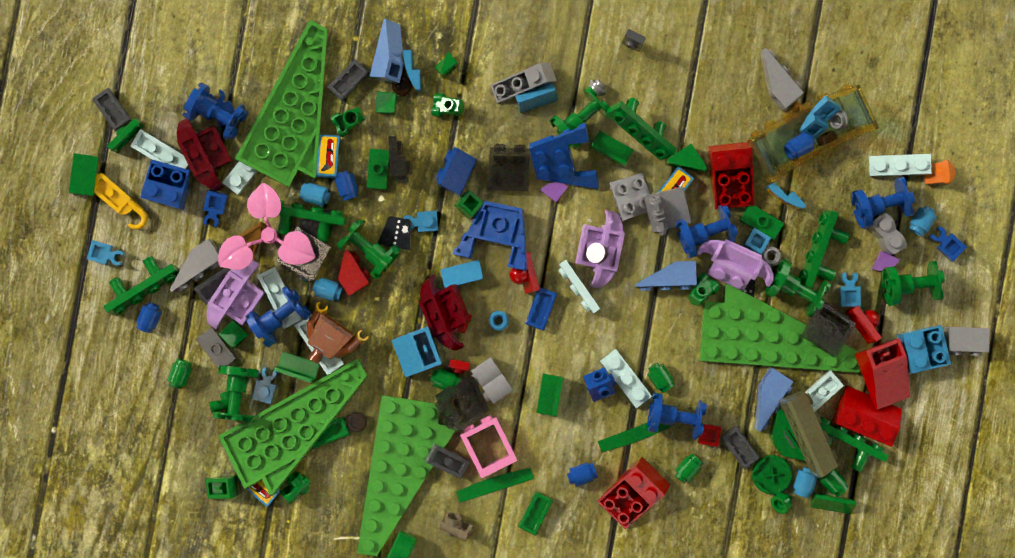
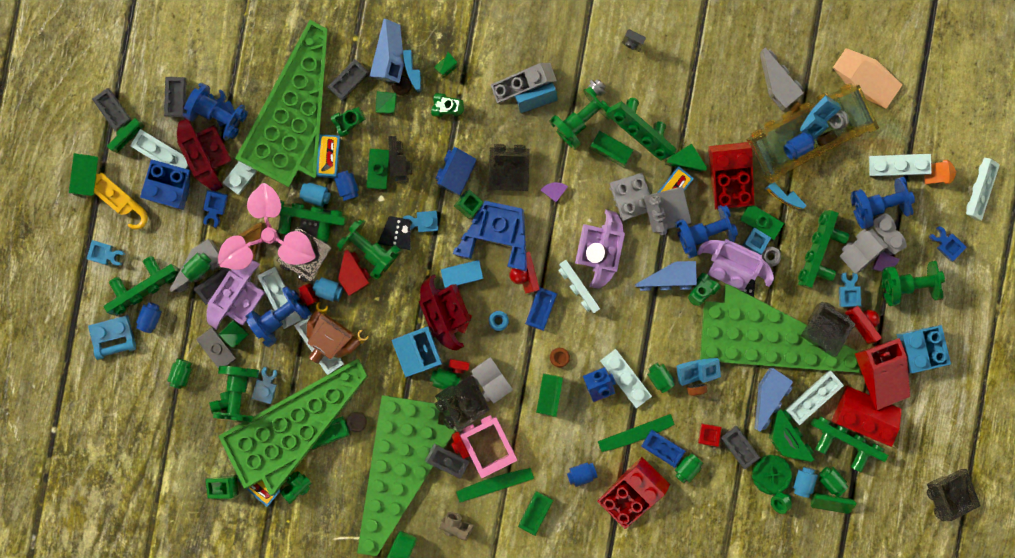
green panel [274,351,320,383] -> none
blue wing [529,123,599,189] -> none
blue piece [647,393,707,440] -> none
green piece [765,259,831,317] -> none
olive slope [779,390,838,478] -> none
dark azure brick [909,206,937,237] -> none
light grey brick [944,327,990,356] -> none
none -> dark azure plate [88,315,136,360]
none -> dark grey plate [164,77,187,118]
none -> green brick [181,252,212,282]
none -> red plate [298,283,320,306]
none -> red plate [451,431,470,459]
none -> dark orange tile [550,347,570,367]
none -> blue plate [641,429,686,468]
none -> dark azure slope [676,358,721,386]
none -> dark orange tile [687,384,708,396]
none -> light nougat piece [833,49,902,109]
none -> light grey brick [840,229,889,274]
none -> clear smoke plate [927,469,981,521]
none -> light aqua plate [966,158,1000,221]

